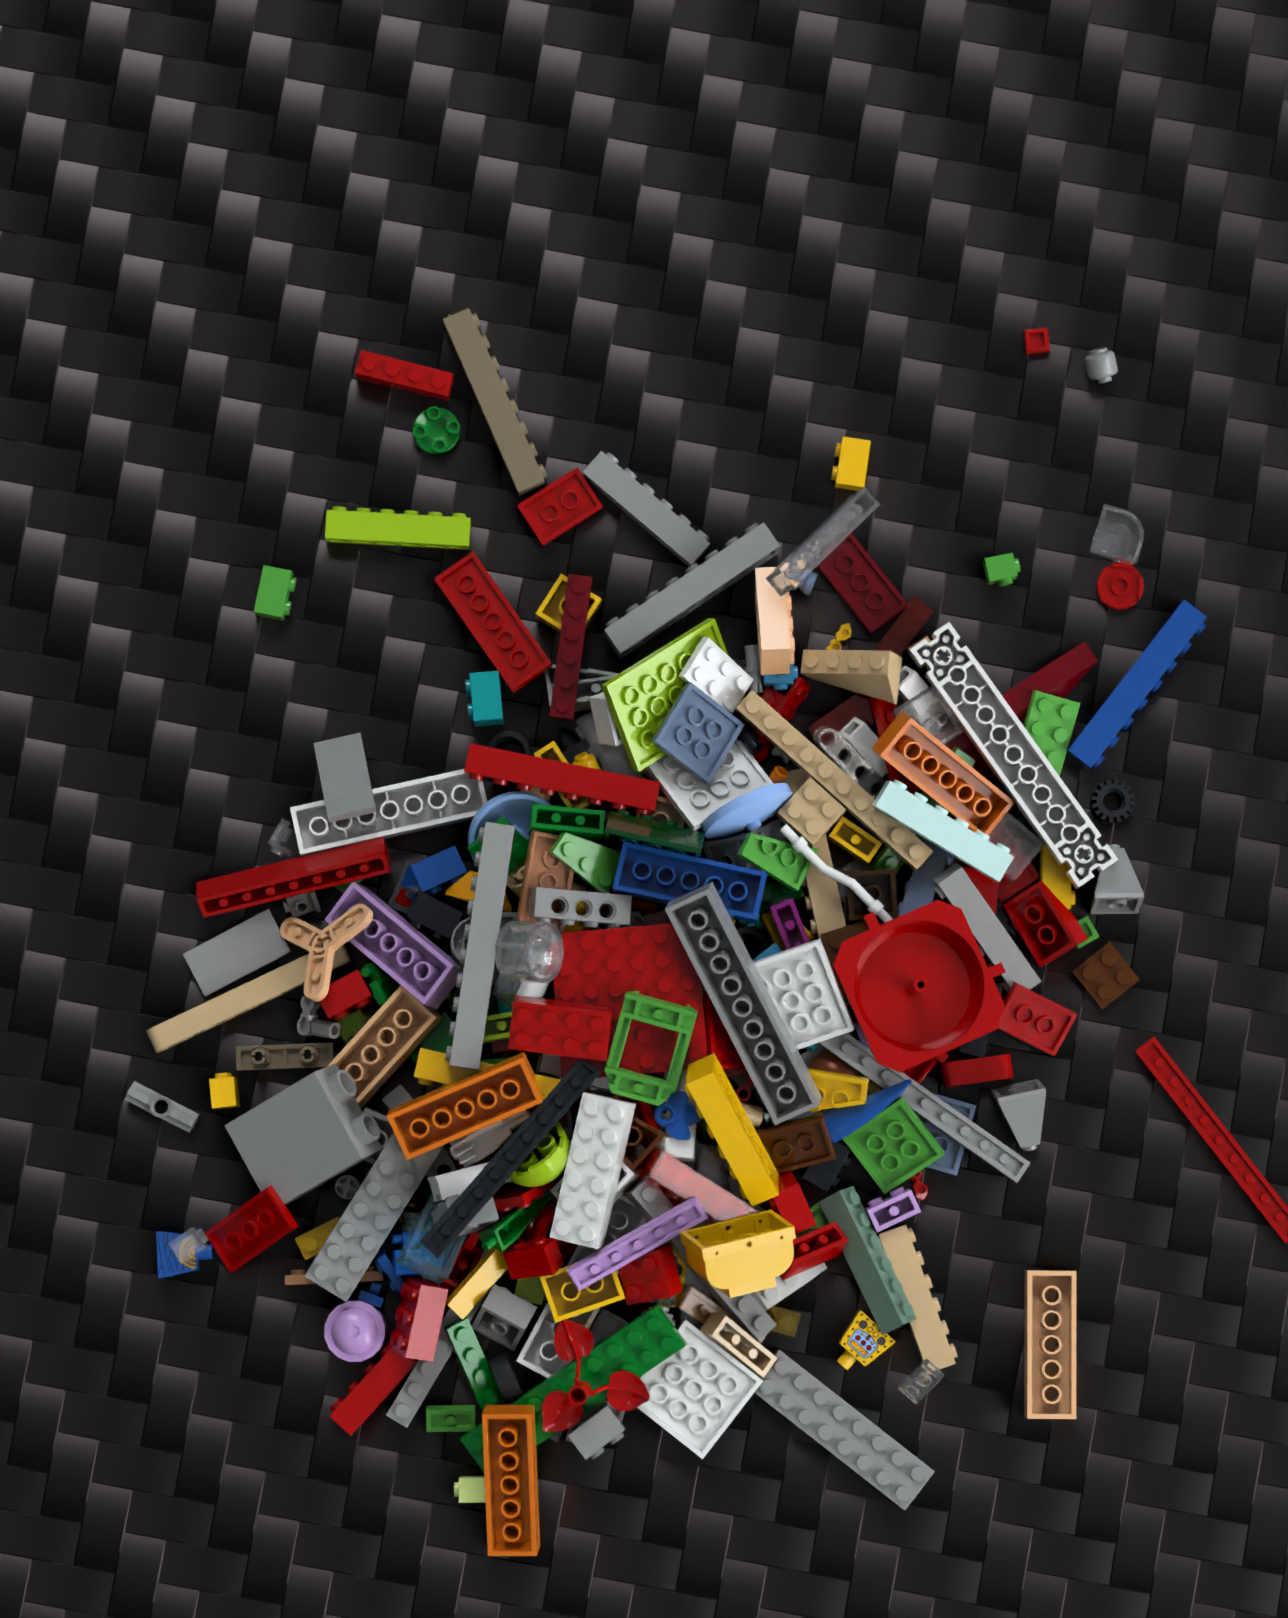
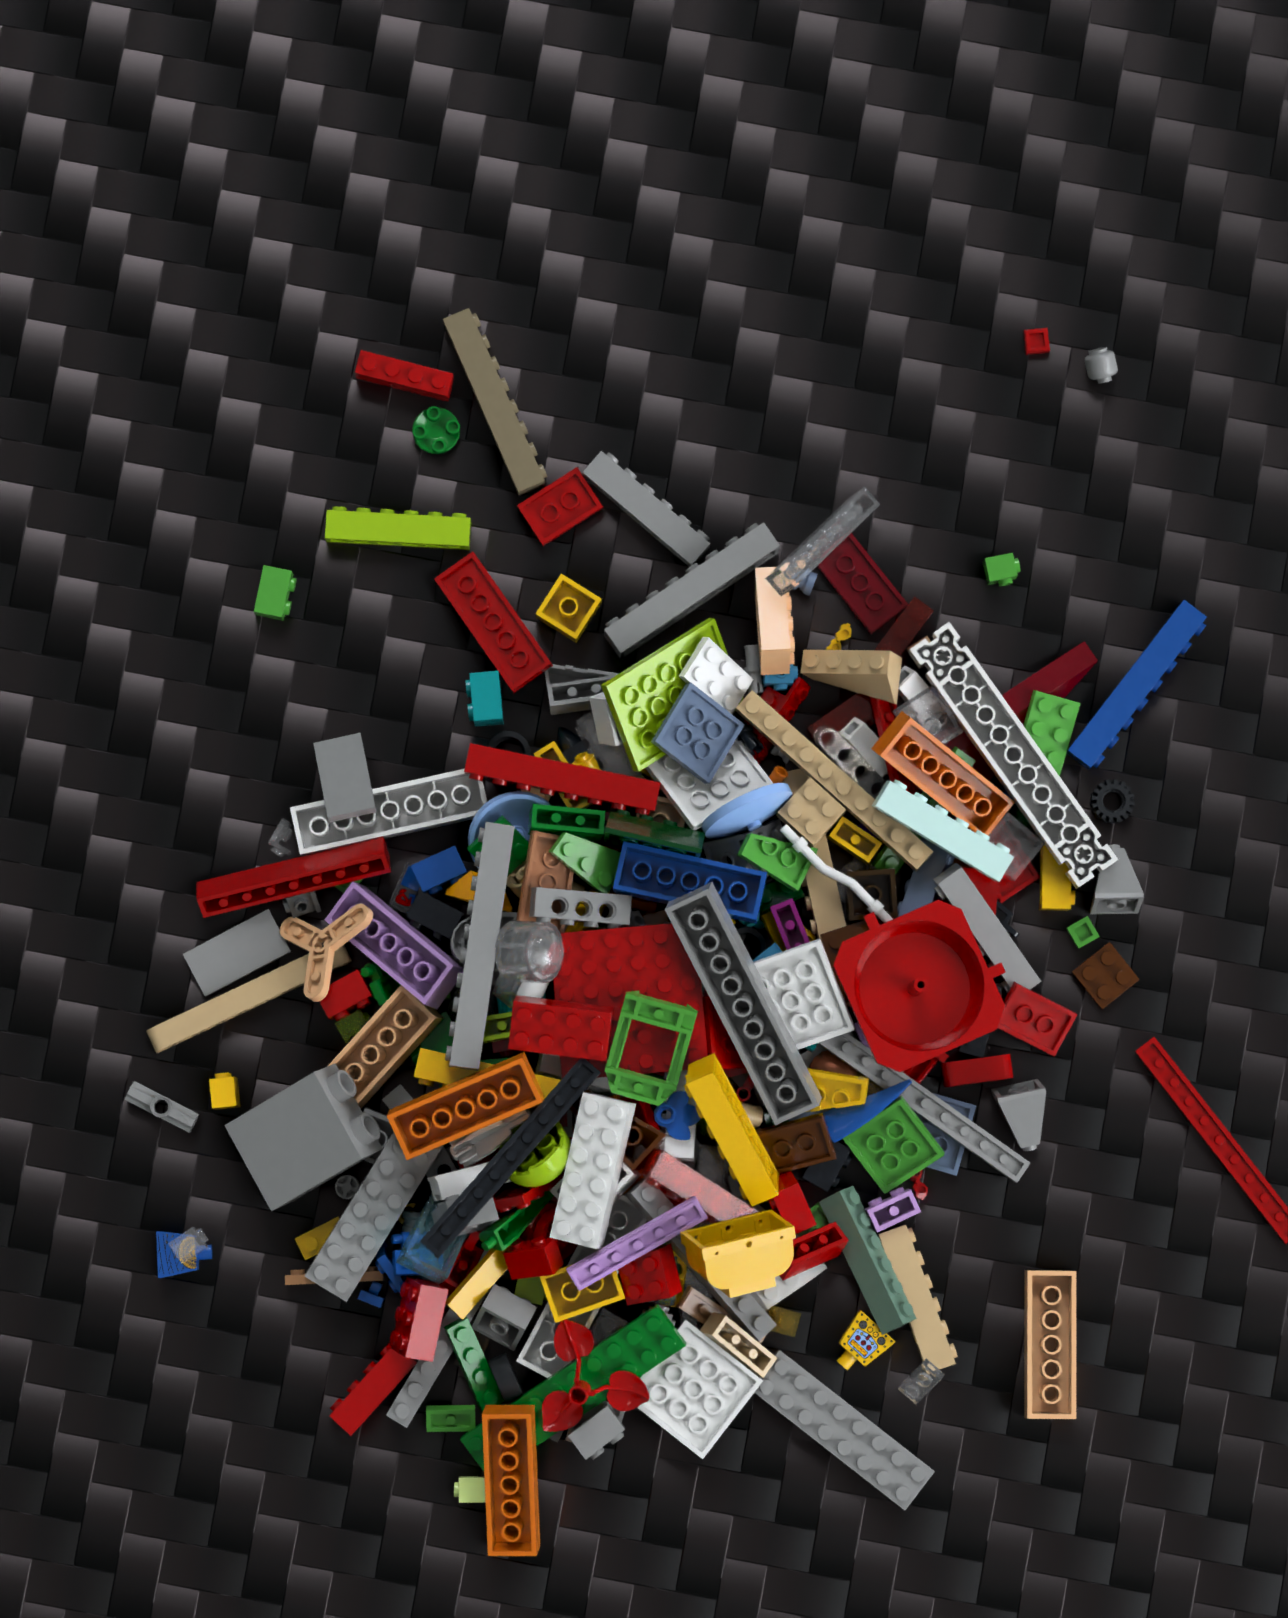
red tile [204,1185,298,1274] -> none
dark tan plate [236,1042,334,1071] -> none
light grey bar [297,996,340,1039] -> none
lavender piece [324,1300,387,1362] -> none
dark red plate [549,574,592,720] -> none
yellow brick [831,436,871,491] -> none
red slope [1003,881,1088,967] -> none
clear brick [1089,504,1144,564] -> none
red tile [1096,562,1144,610] -> none

